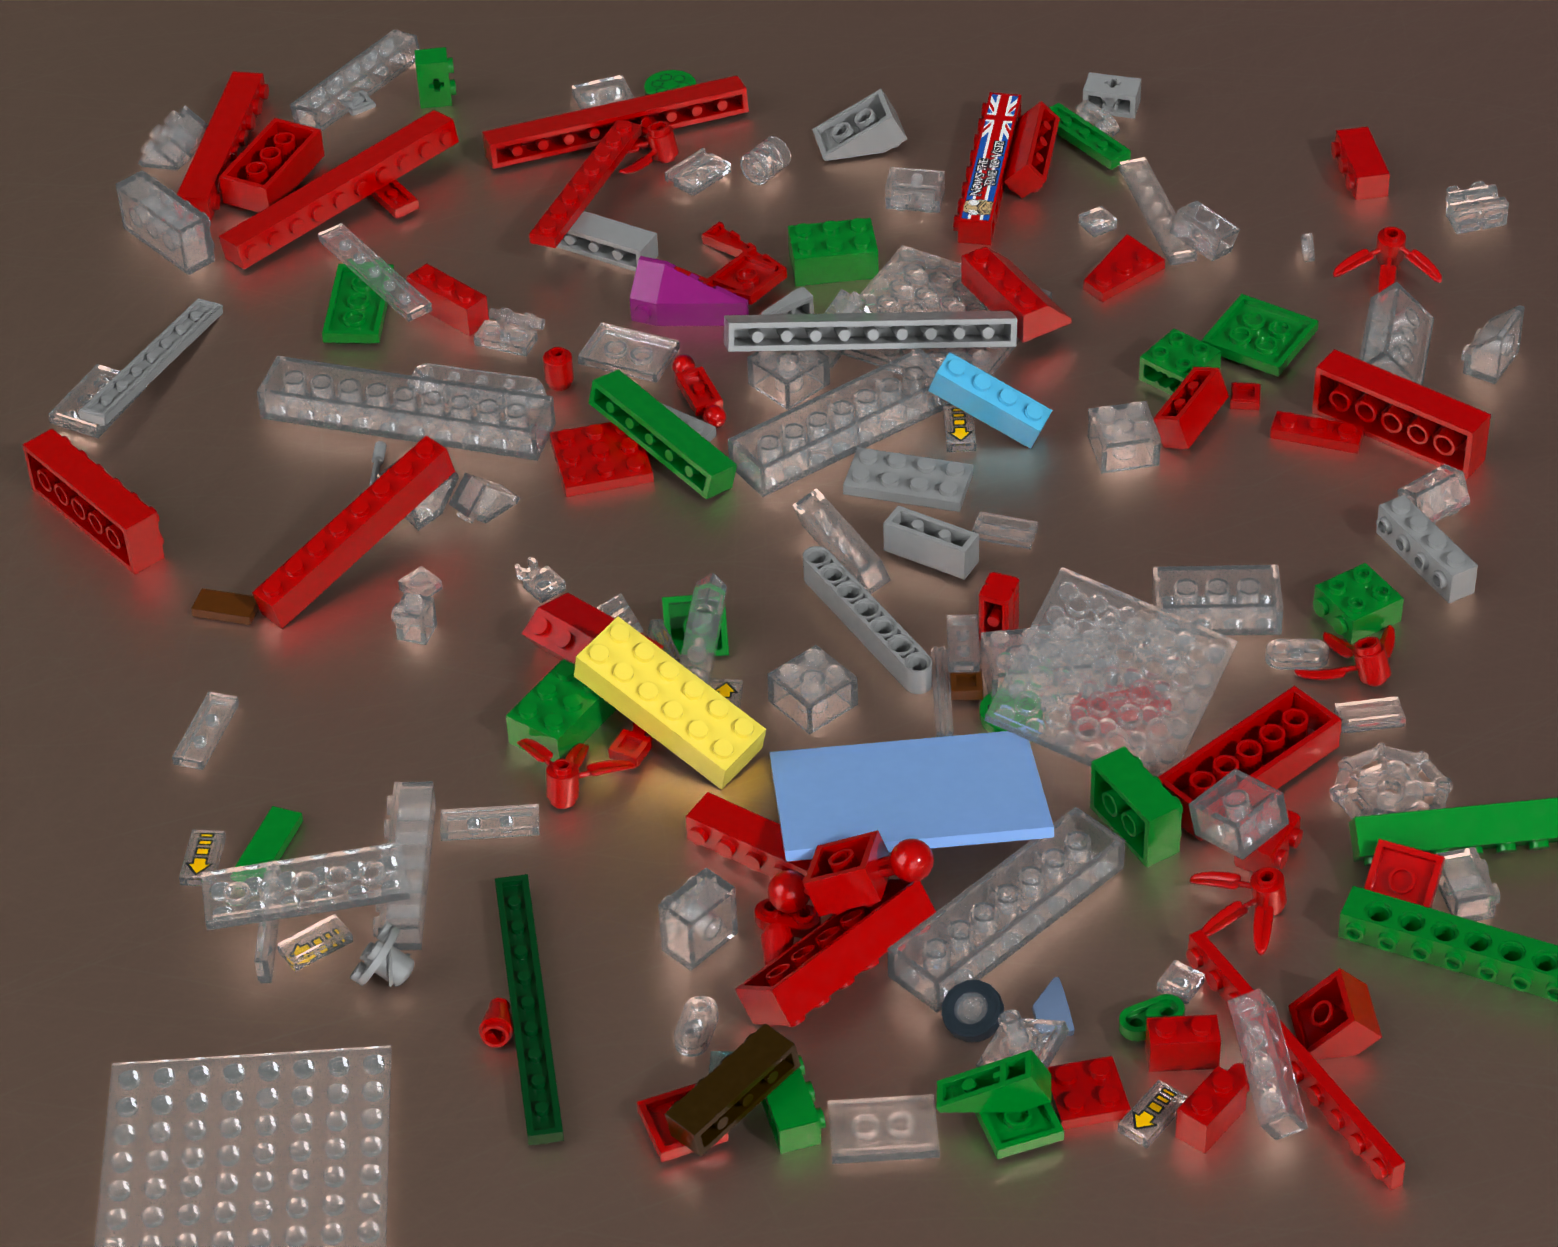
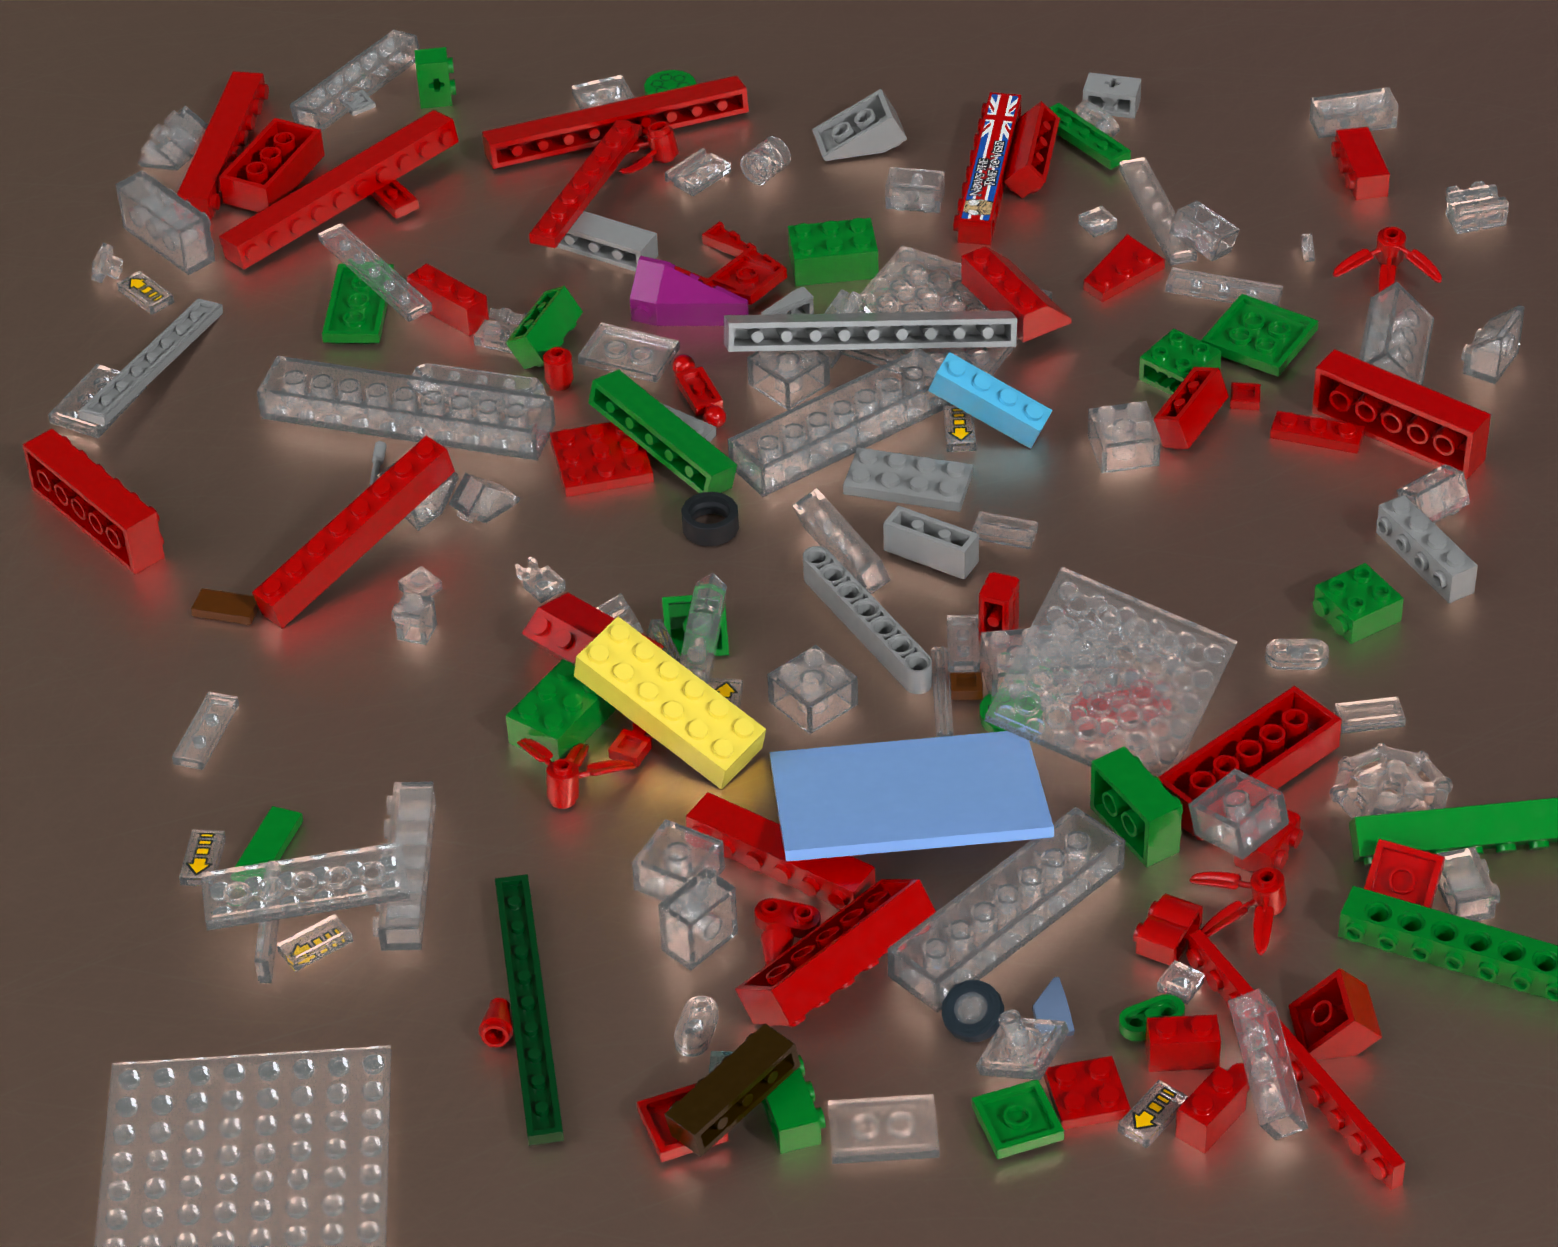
light grey plate [350,921,414,987] -> none
clear tile [440,804,540,841] -> none
red brick [768,830,934,917] -> none
green slope [936,1049,1052,1113] -> none
clear brick [1152,565,1284,637] -> none
red plant [1295,625,1395,686] -> none
none -> clear tile [91,243,123,283]
none -> clear tile [117,271,174,315]
none -> green brick [506,285,583,369]
none -> clear brick [632,819,725,912]
none -> black tyre [681,492,739,546]
none -> red brick [1133,893,1203,967]
none -> clear tile [1165,267,1283,306]
none -> clear brick [1309,87,1399,138]

